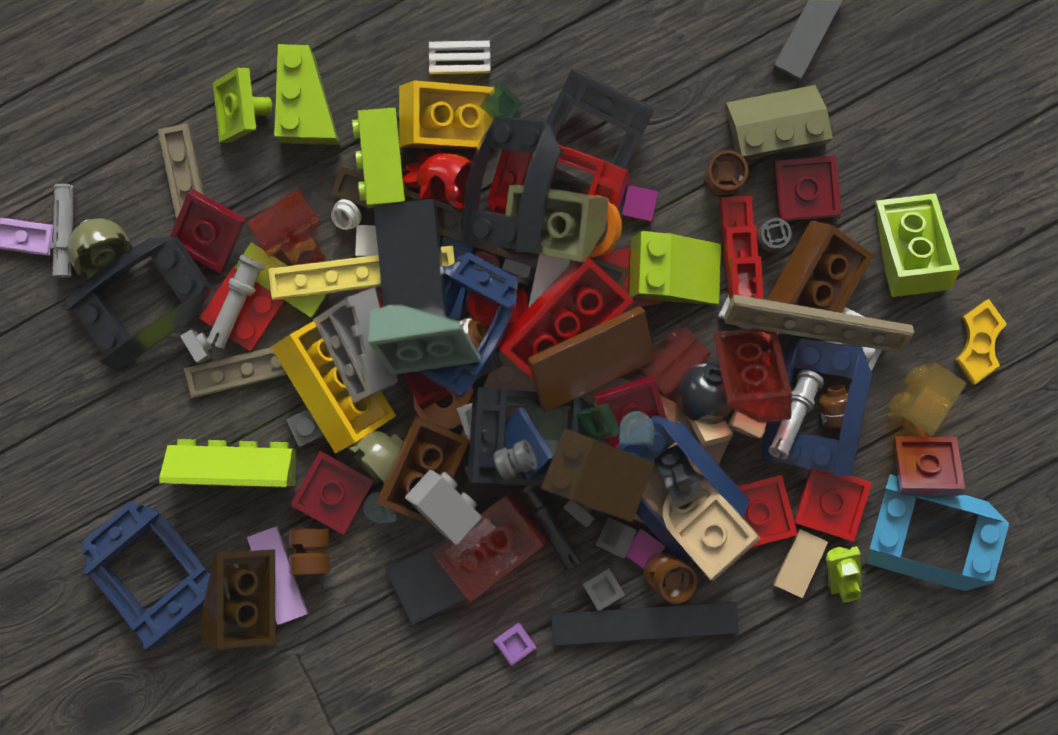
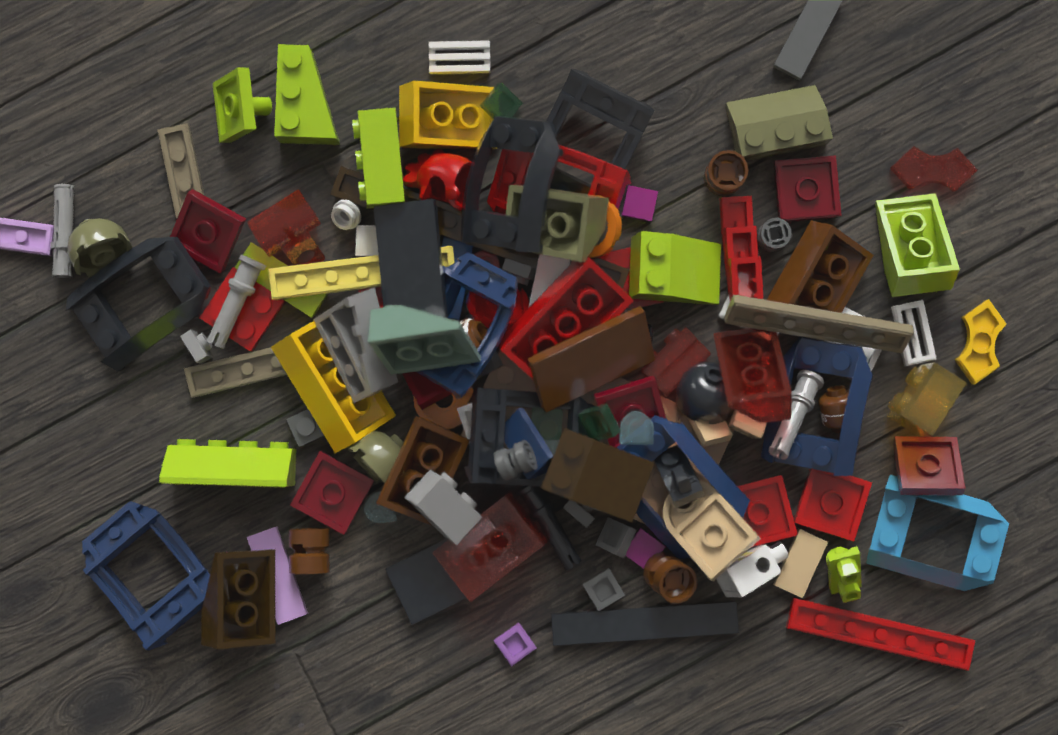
none -> white torso [716,541,789,597]
none -> red tile [786,597,975,671]
none -> clear red tile [890,146,978,192]
none -> white tile [891,300,937,367]

